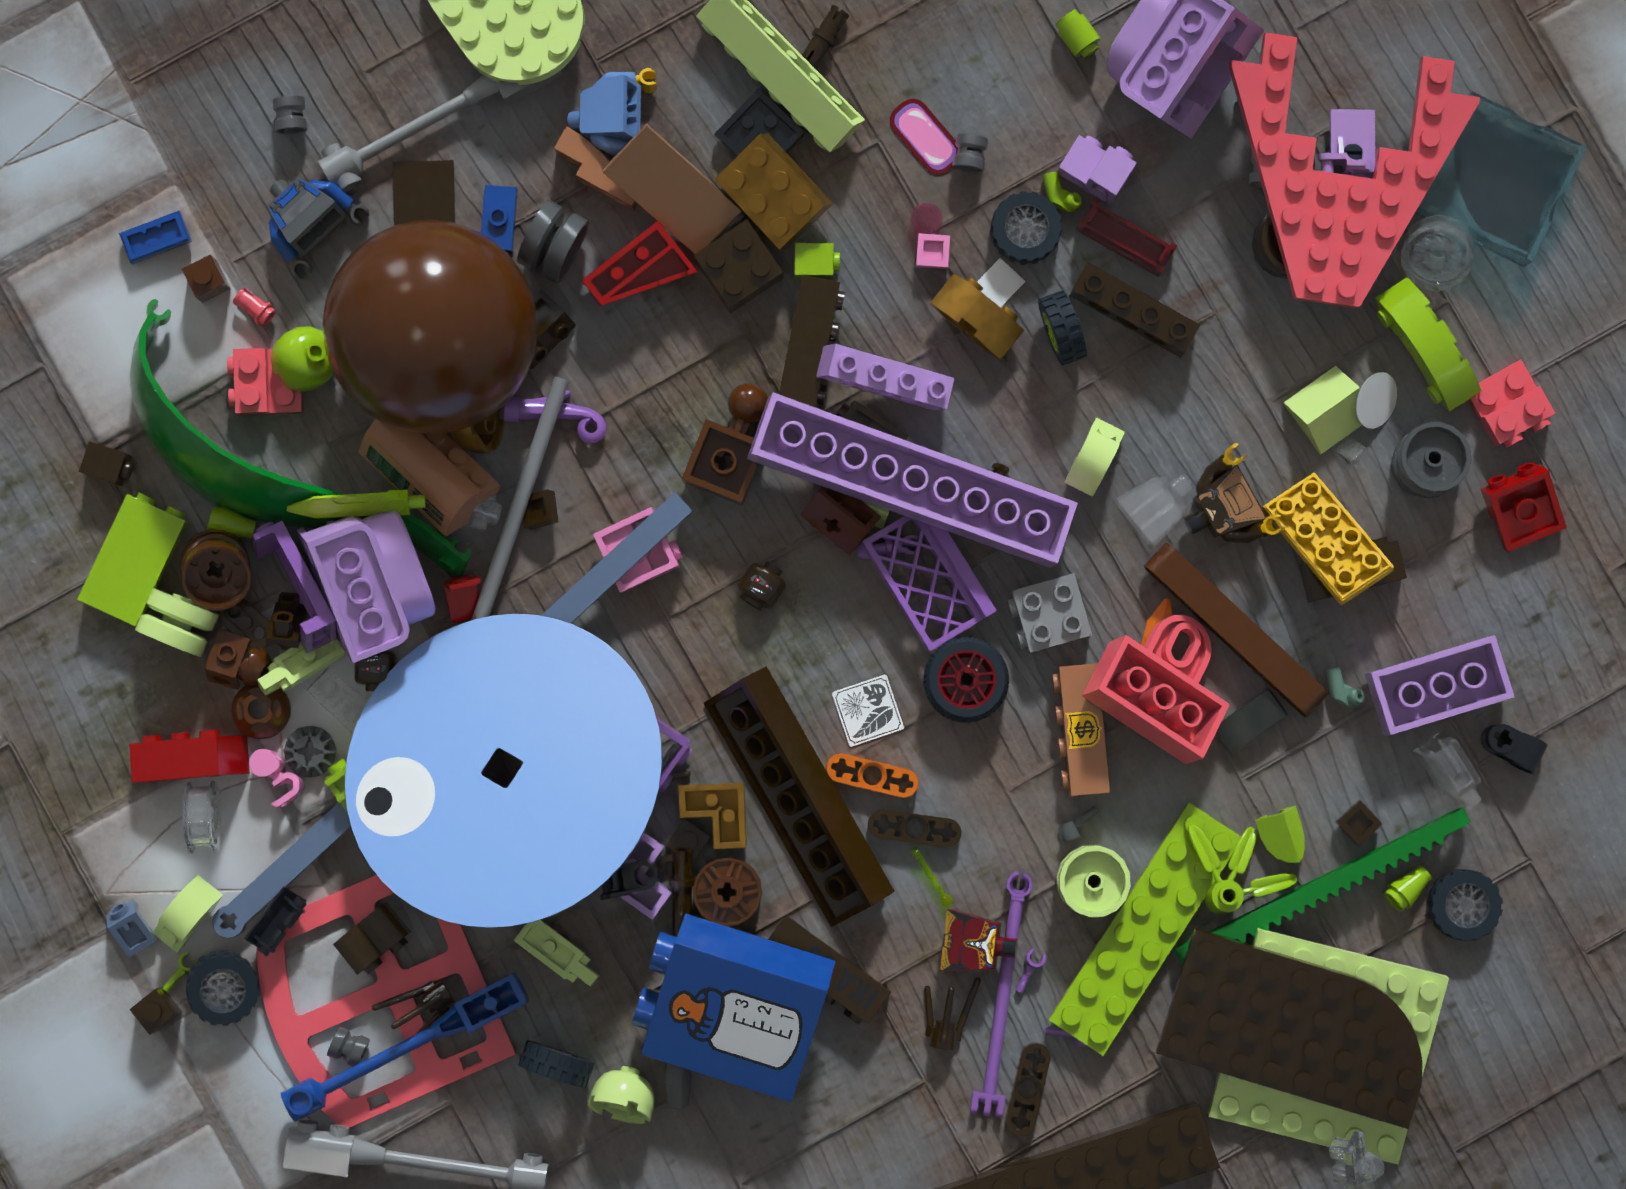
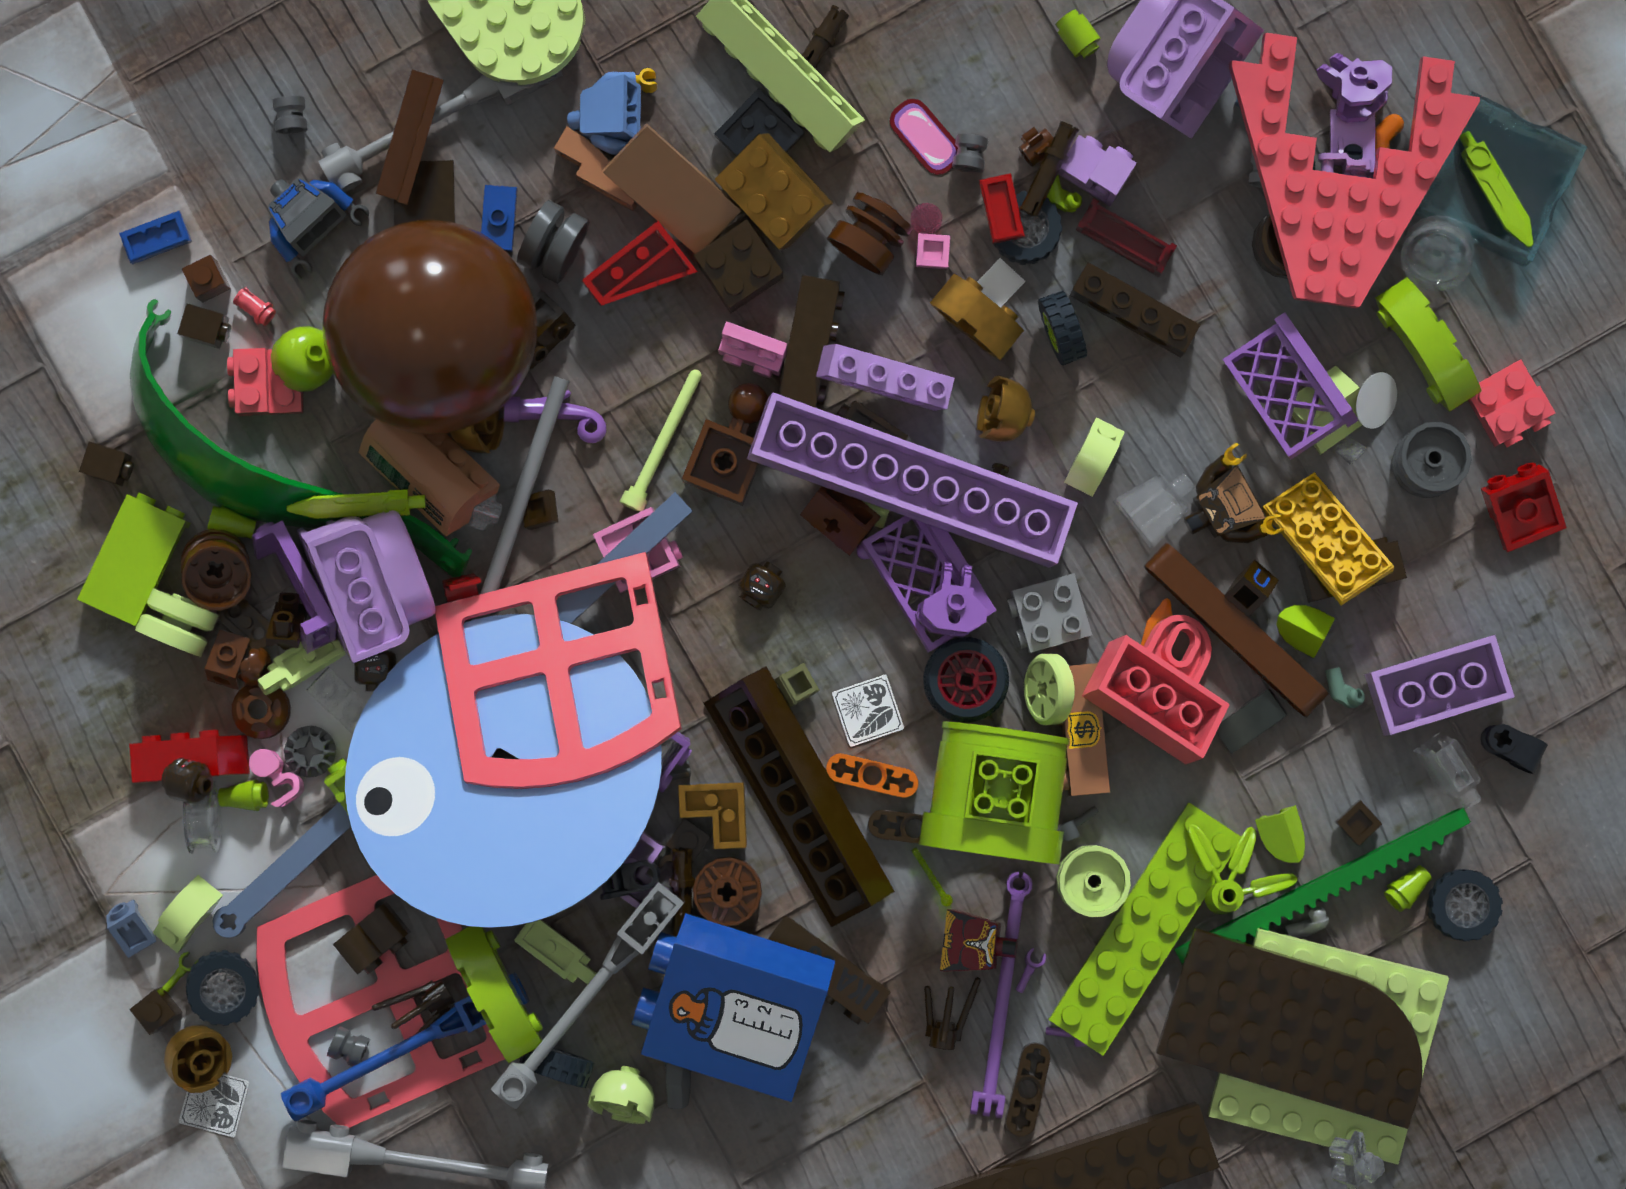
black hinge [244,886,307,956] -> none
lime brick [795,243,840,280] -> none
none -> dark brown head [162,758,213,804]
none -> pearl gold cylinder [164,1025,233,1093]
none -> dark brown brick [177,303,231,349]
none -> clear sticker [179,1074,249,1137]
none -> lime cone [218,779,269,811]
none -> reddish brown fence [376,69,444,205]
none -> coral window [435,552,682,789]
none -> lime brick [445,926,543,1063]
none -> light grey bar [491,882,684,1109]
none -> yellowish green piece [619,370,702,512]
none -> bright pink plate [718,321,788,378]
none -> olive brick [774,663,820,708]
none -> reddish brown wheel [827,192,913,276]
none -> medium lavender hinge [916,561,988,637]
none -> lime cylinder [919,721,1070,865]
none -> pearl gold cylinder [977,376,1035,442]
none -> red tile [979,173,1025,244]
none -> reddish brown gear [1018,127,1053,167]
none -> dark brown pin [1019,121,1079,218]
none -> yellowish green wheel [1024,654,1075,725]
none -> medium lavender fence [1223,312,1359,460]
none -> dark brown brick [1224,560,1279,617]
none -> lime brick [1276,605,1335,658]
none -> light grey arm [1284,907,1329,939]
none -> medium lavender hinge [1316,53,1392,123]
none -> orange arm [1375,114,1404,158]
none -> lime piece [1459,131,1533,248]

